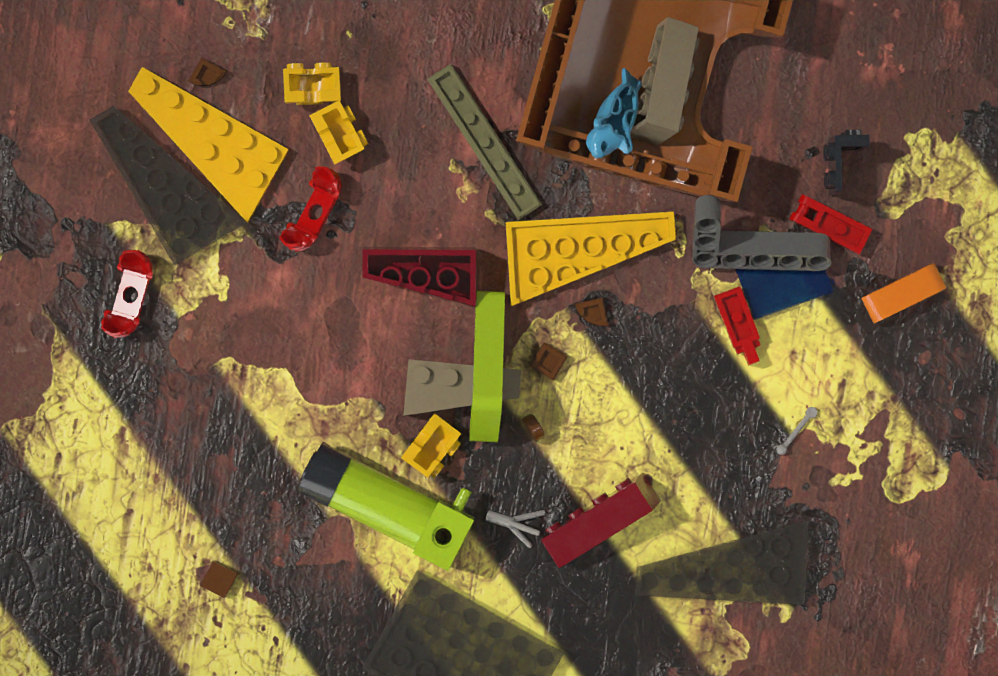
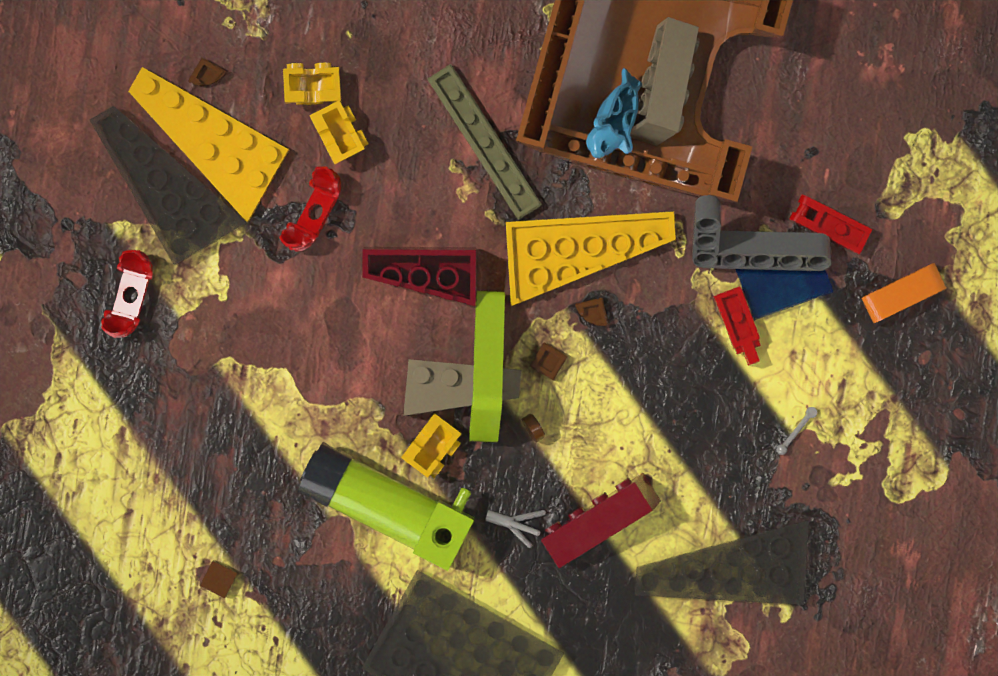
black bracket [823,130,870,195] -> none

